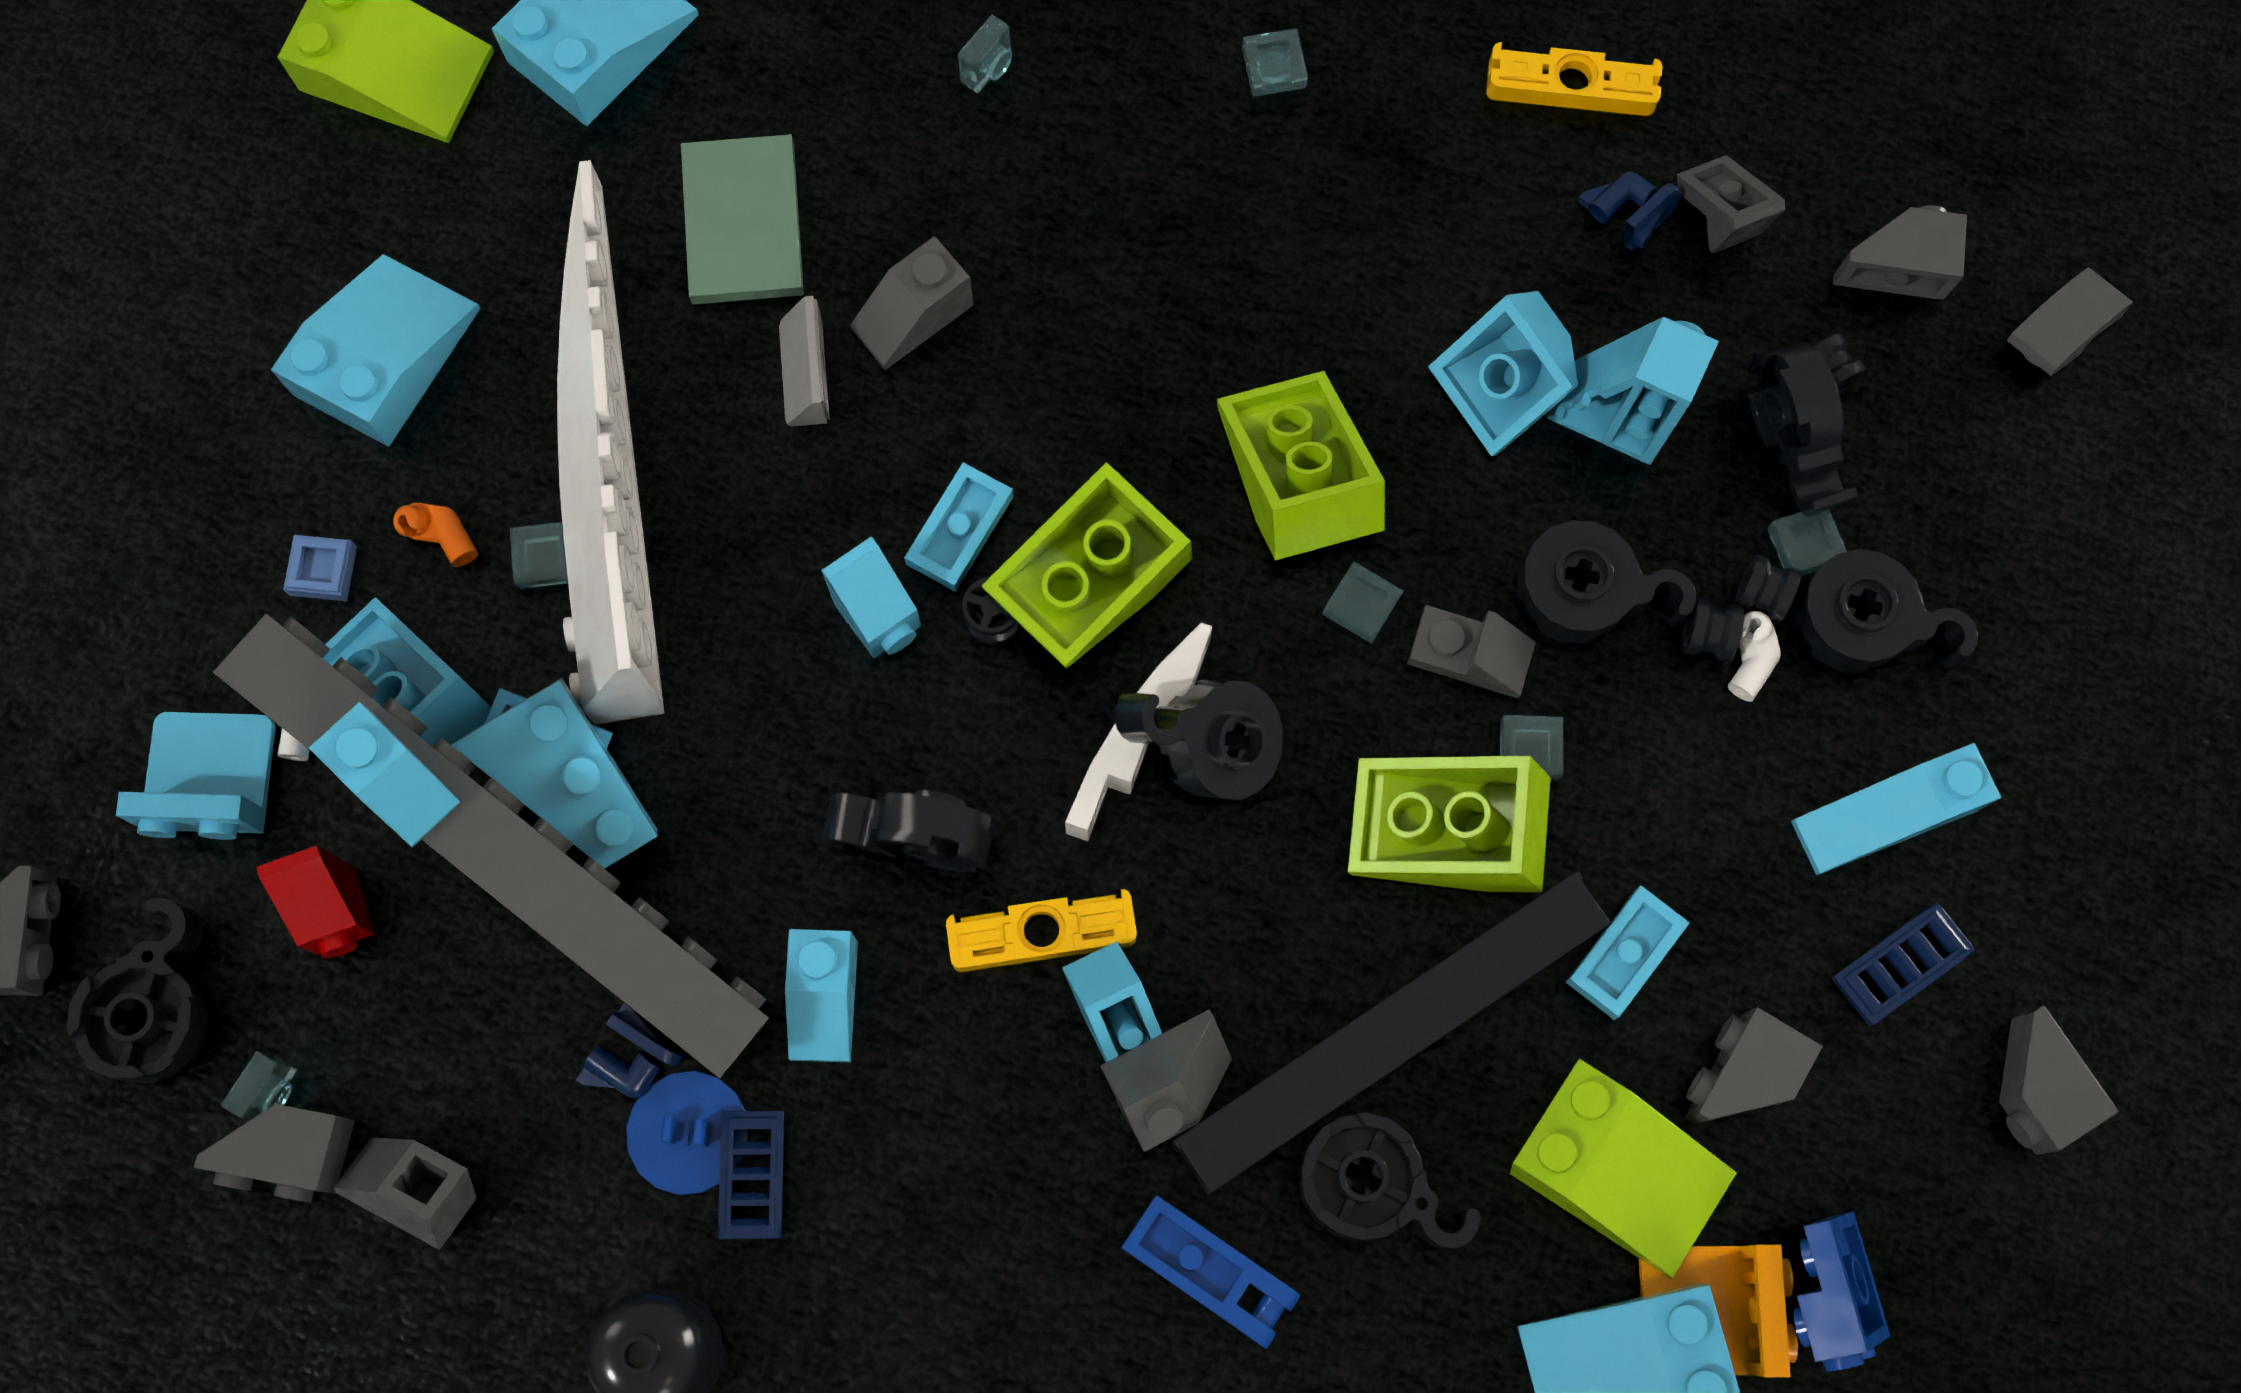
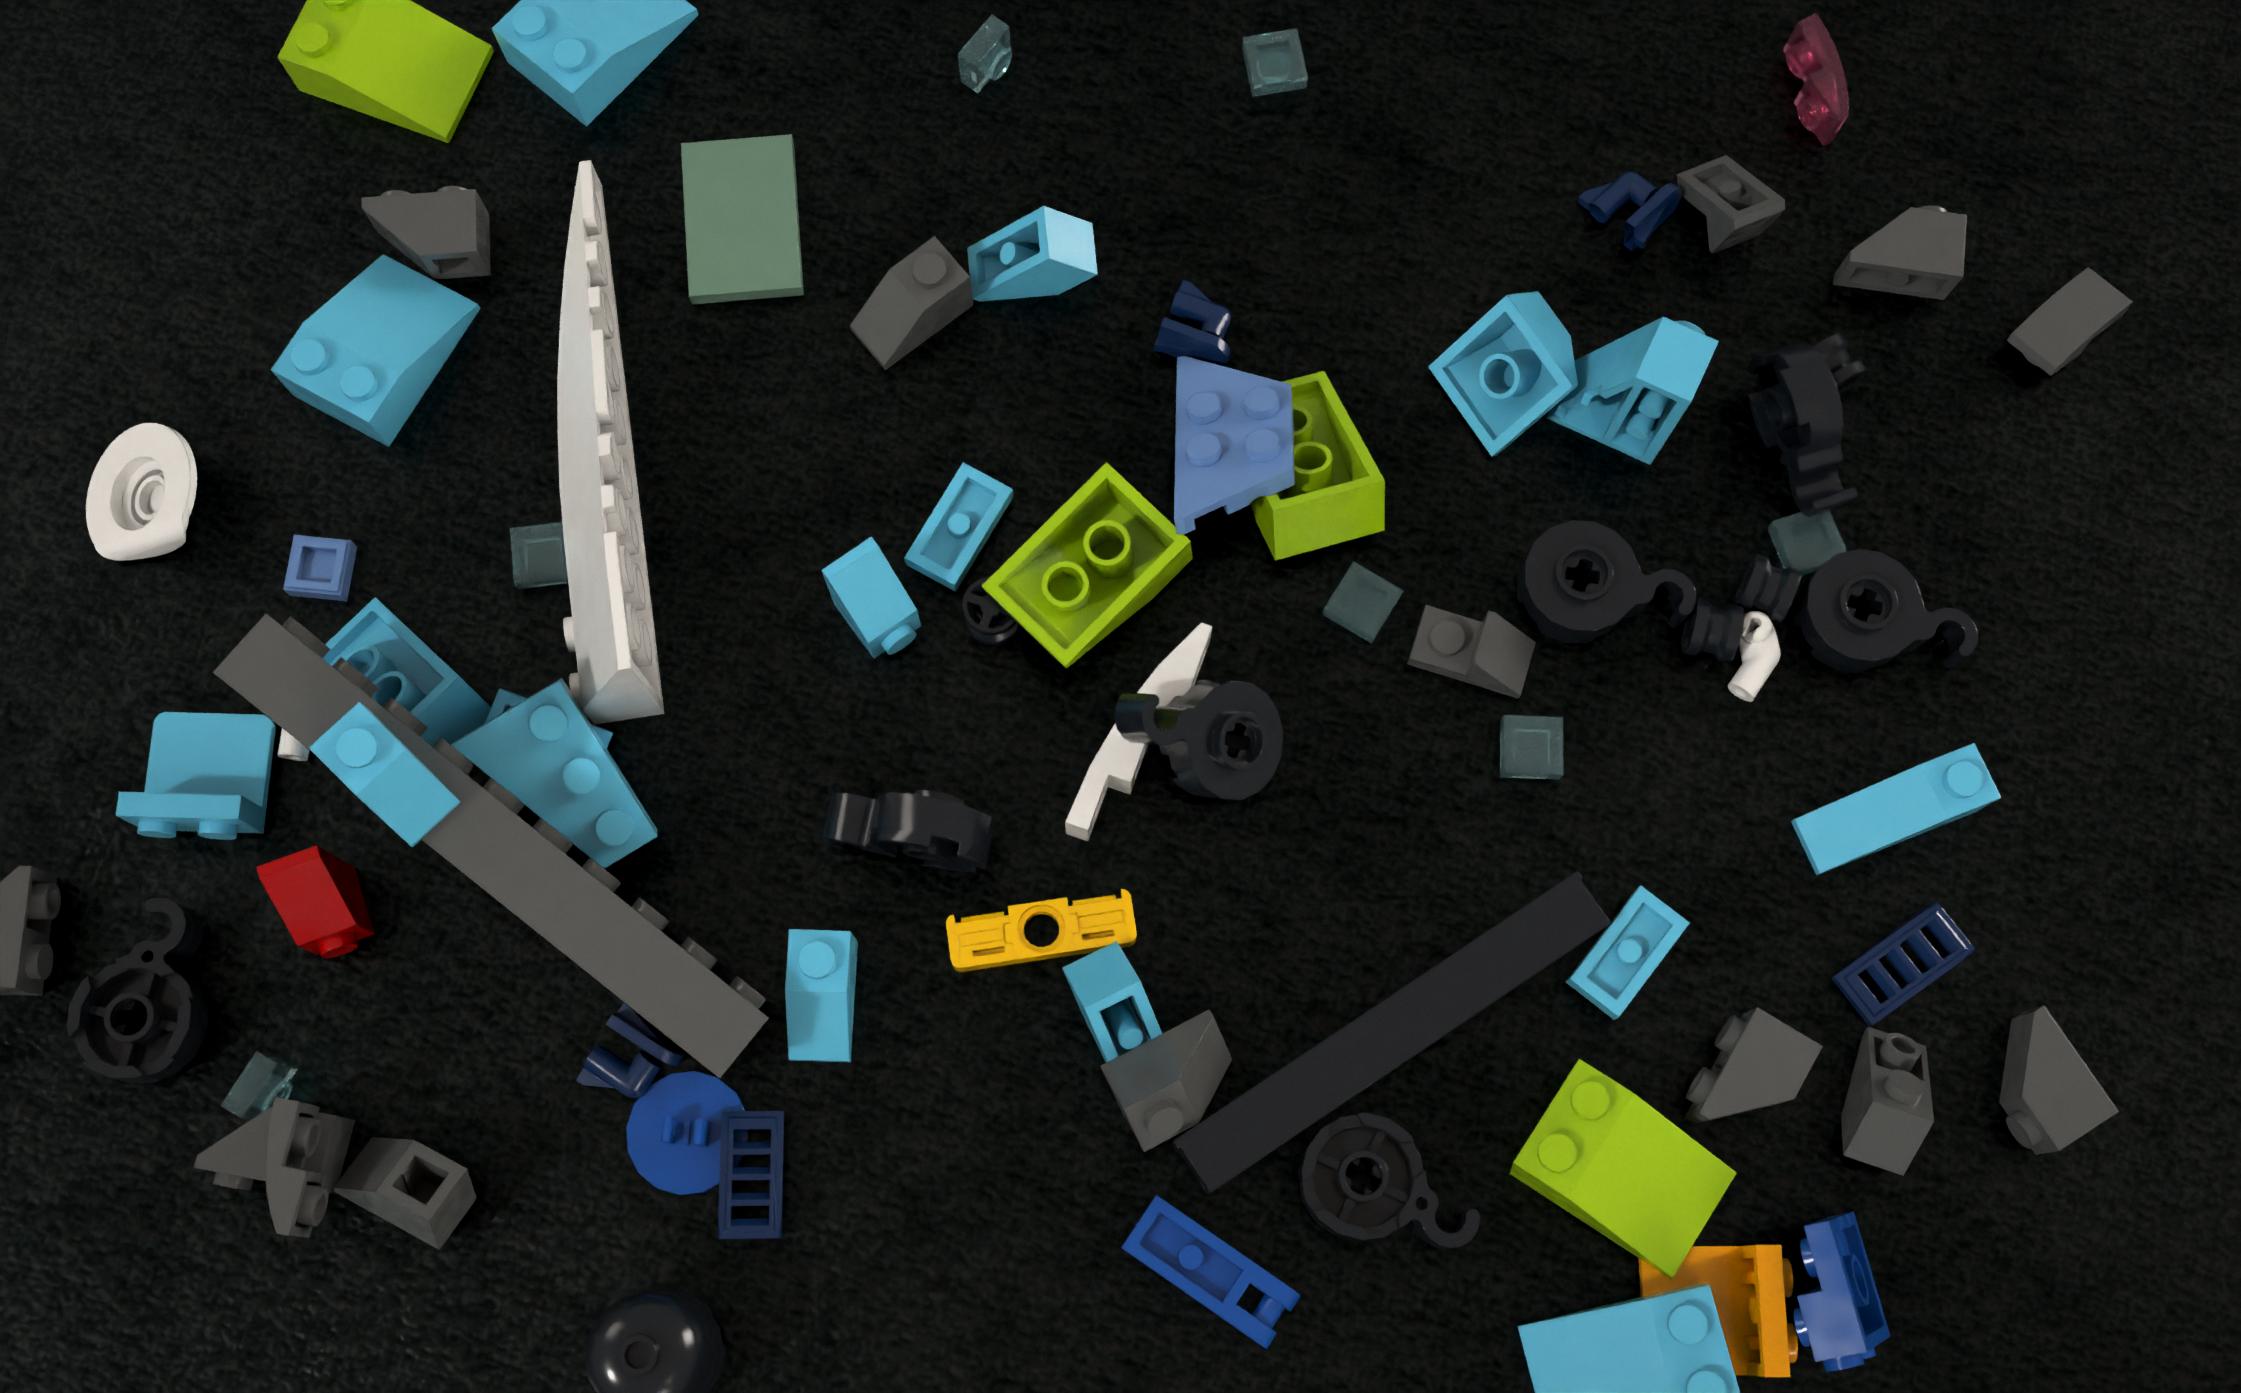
orange arm [393,503,478,567] -> none
light grey slope [779,296,830,426] -> none
lime slope [1348,756,1551,892] -> none
yellow piece [1486,42,1662,116] -> none
none -> white hat [86,423,197,561]
none -> dark grey slope [265,1097,329,1238]
none -> dark grey slope [361,186,491,280]
none -> medium azure slope [967,206,1098,302]
none -> dark blue piece [1153,280,1231,367]
none -> medium blue wing [1174,356,1295,534]
none -> clear pink slope [1783,13,1849,146]
none -> dark grey slope [1841,1026,1934,1176]

